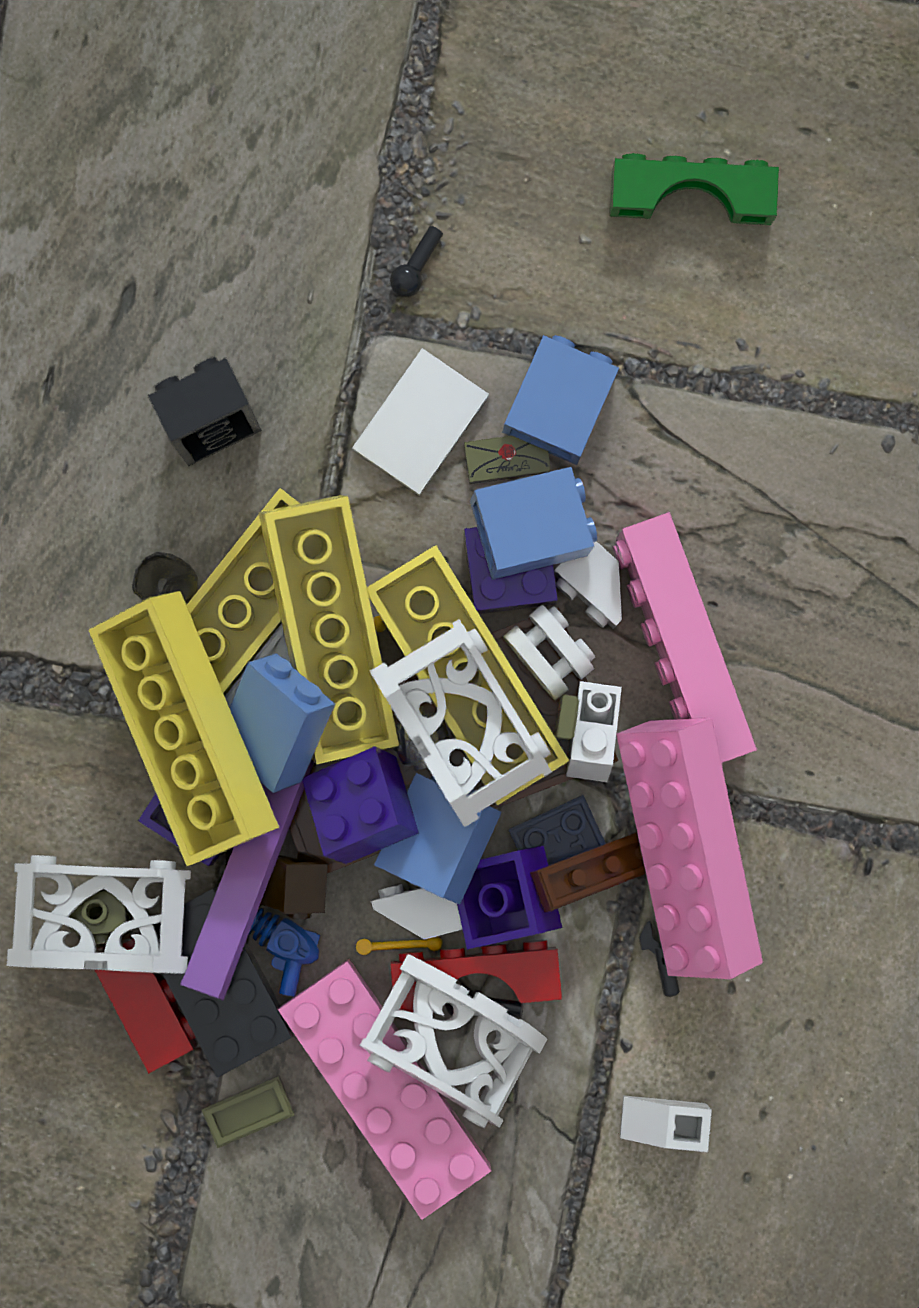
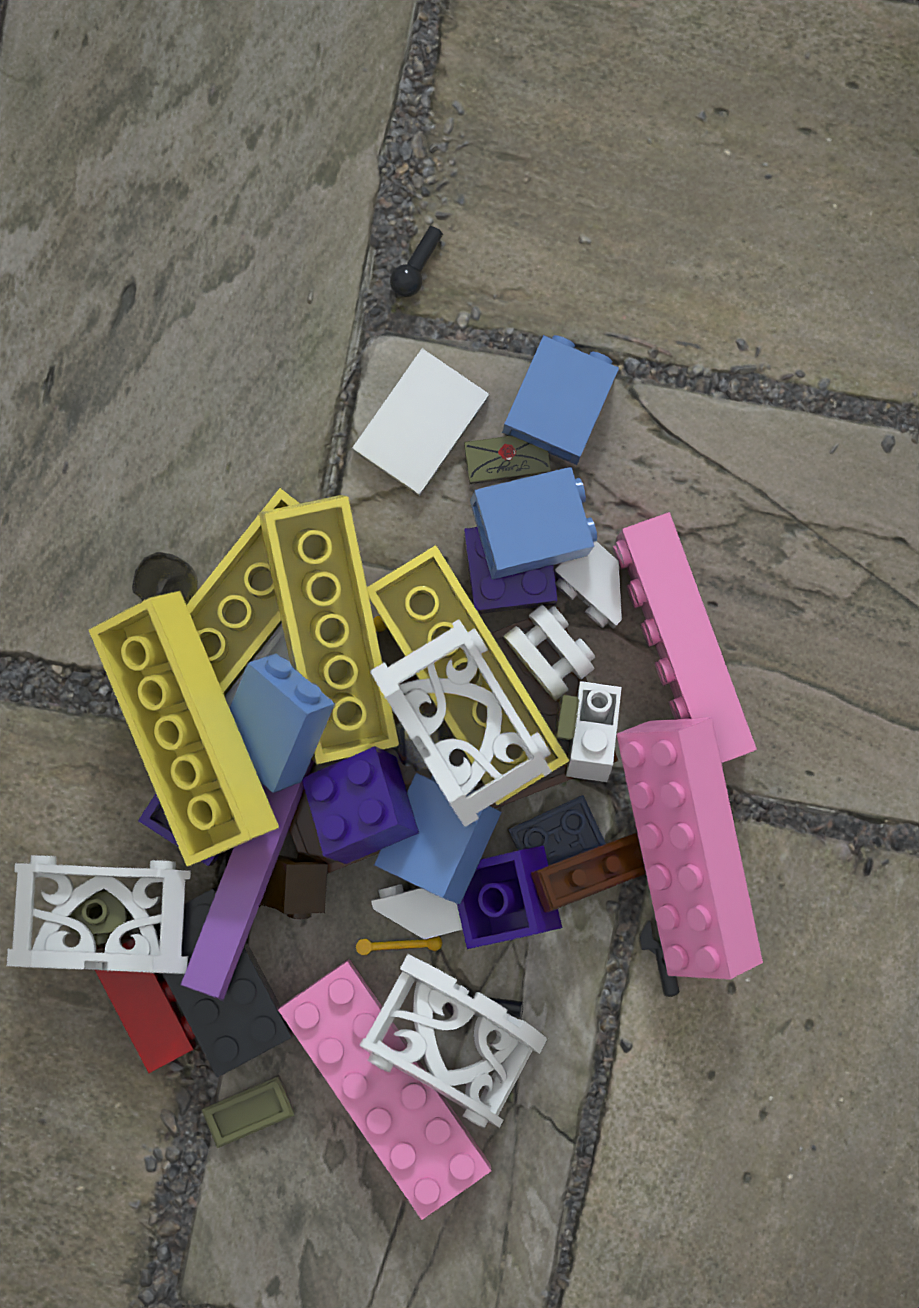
black brick [148,357,262,466] -> none
blue piece [248,908,320,996] -> none
red arch [390,940,562,1013] -> none
green arch [610,153,779,225] -> none
white slope [620,1095,712,1152] -> none

